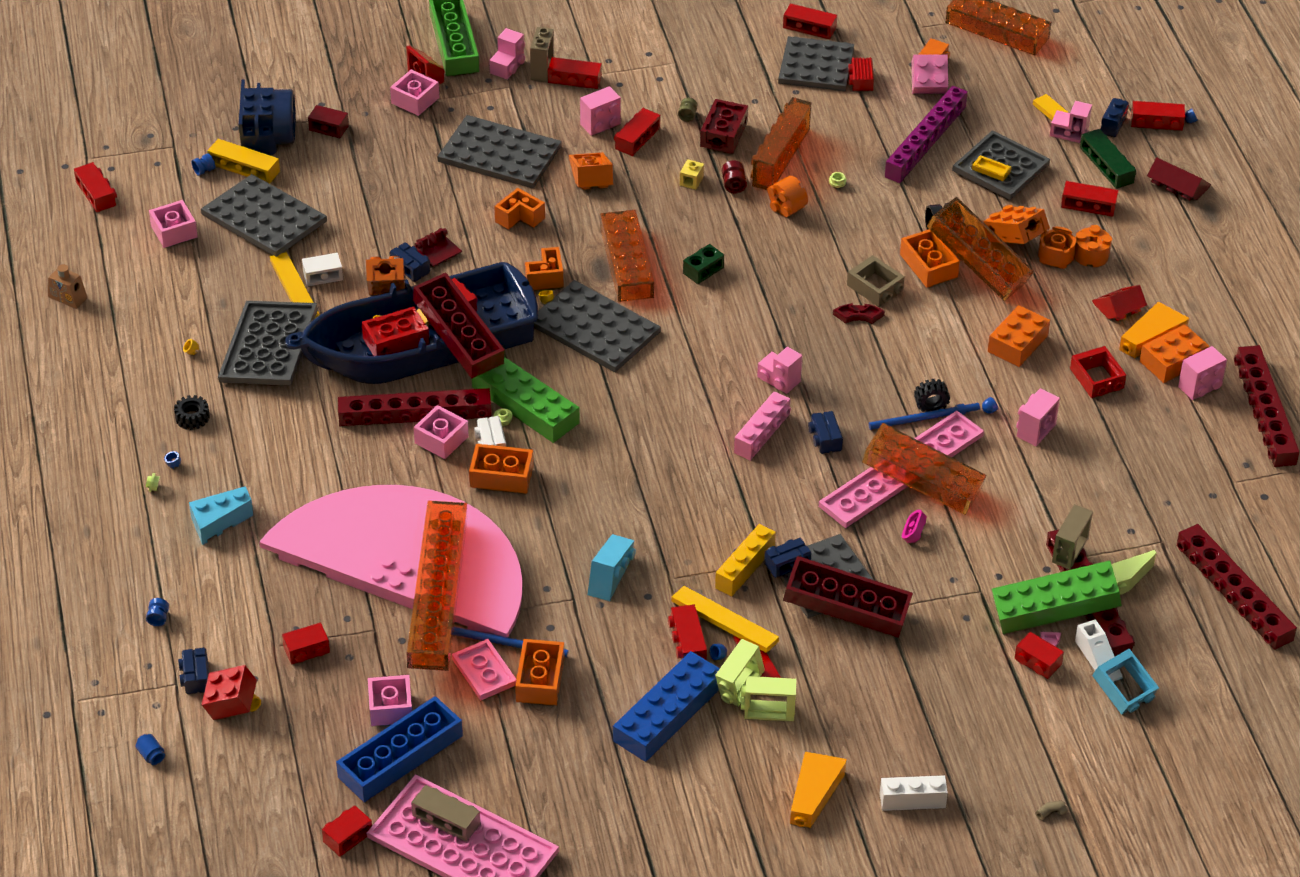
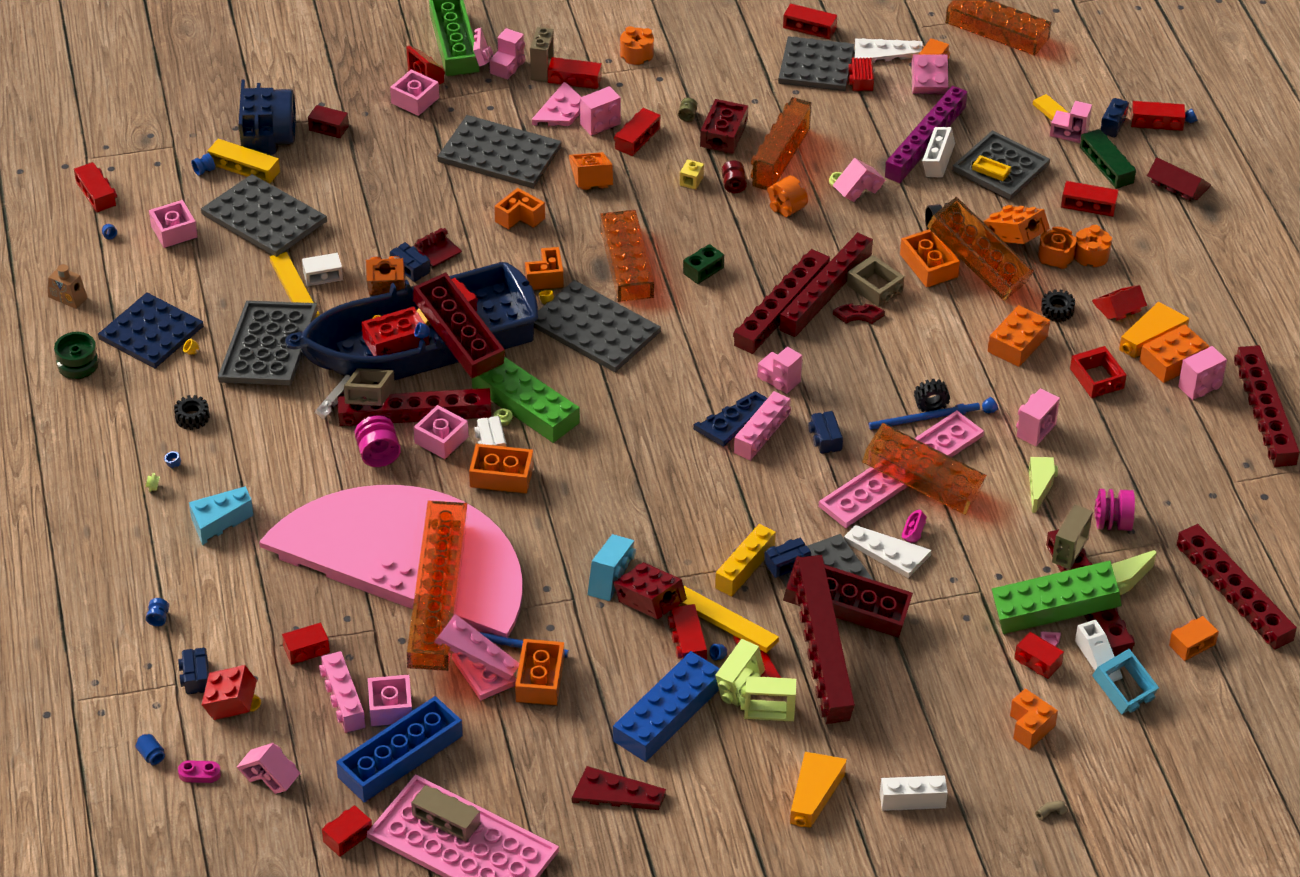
none -> dark green wheel [54,332,99,379]
none -> dark blue plate [98,292,204,369]
none -> blue hinge [102,224,117,239]
none -> dark pink plate [178,760,221,783]
none -> bright pink brick [237,743,300,794]
none -> white hinge [315,375,351,419]
none -> bright pink brick [319,651,365,733]
none -> dark tan window [344,368,395,406]
none -> dark pink wheel [354,416,401,467]
none -> blue hinge [414,322,430,338]
none -> bright pink wing [434,614,519,680]
none -> bright pink wing [473,28,494,67]
none -> bright pink wing [532,82,581,126]
none -> dark red wing [572,766,666,810]
none -> dark red piece [613,562,687,619]
none -> orange brick [620,26,654,65]
none -> dark blue wing [693,391,768,447]
none -> dark red brick [733,249,830,354]
none -> dark red brick [780,232,873,337]
none -> dark red brick [791,555,855,724]
none -> bright pink brick [833,158,886,202]
none -> white wing [844,525,931,578]
none -> white wing [855,38,922,63]
none -> white brick [922,127,955,178]
none -> orange brick [1010,688,1058,750]
none -> yellowish green slope [1029,457,1058,513]
none -> black tyre [1041,289,1075,322]
none -> dark pink wheel [1095,489,1135,531]
none -> orange brick [1169,616,1219,661]

